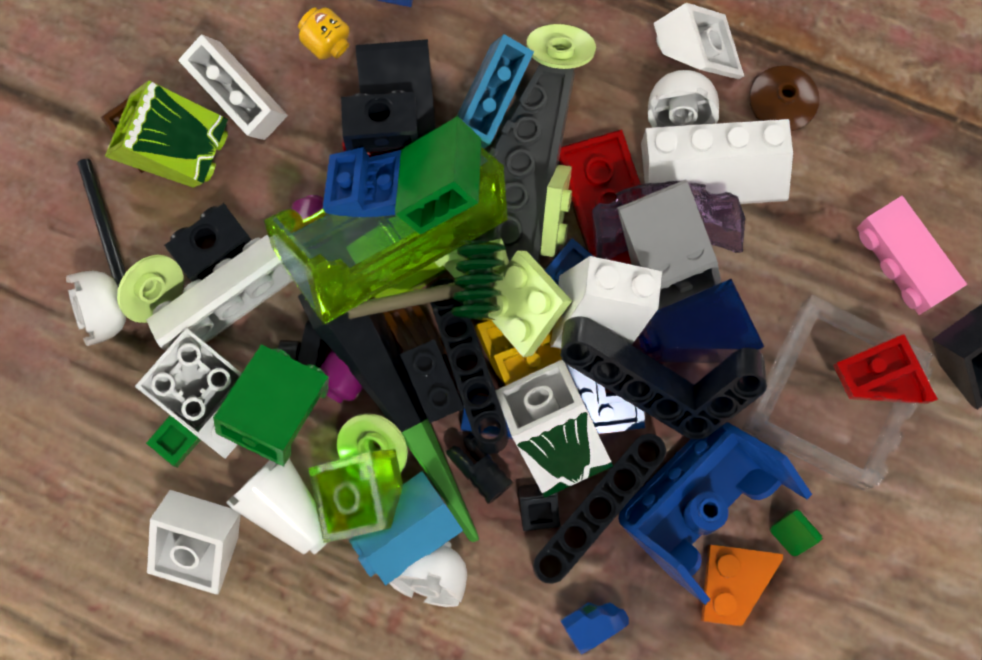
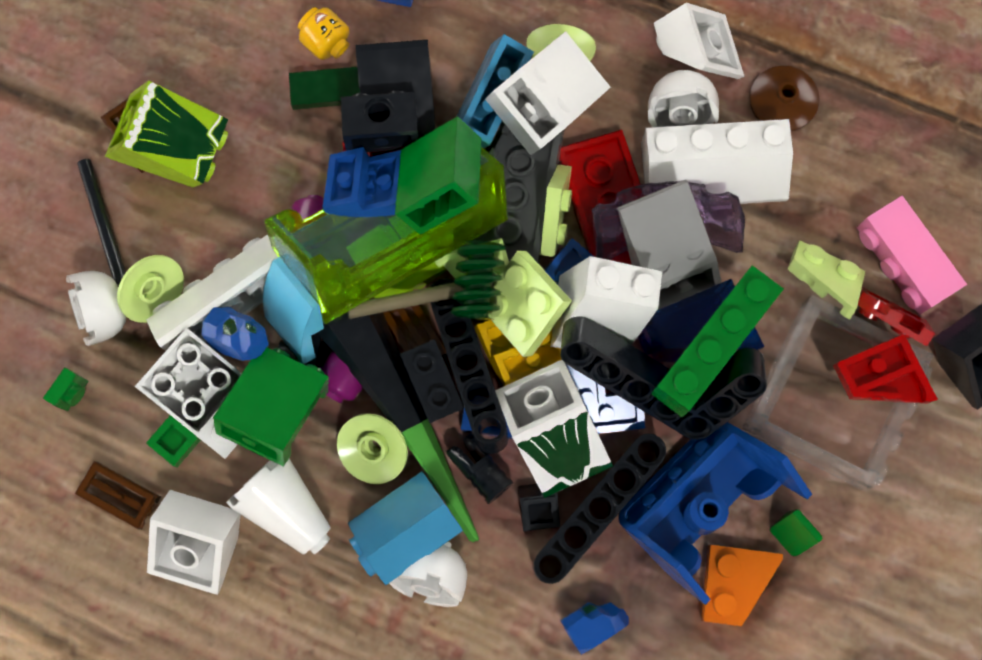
black brick [164,203,251,282] -> none
white brick [178,34,288,140] -> none
clear neon green slope [308,449,403,543] -> none
none -> green plate [43,367,89,411]
none -> reddish brown tile [75,461,161,530]
none -> blue rock [201,307,269,361]
none -> medium azure slope [263,257,324,364]
none -> dark green tile [289,67,360,110]
none -> white slope [485,31,610,155]
none -> green brick [651,265,784,417]
none -> yellowish green wing [788,240,865,319]
none -> red wing [857,287,935,346]

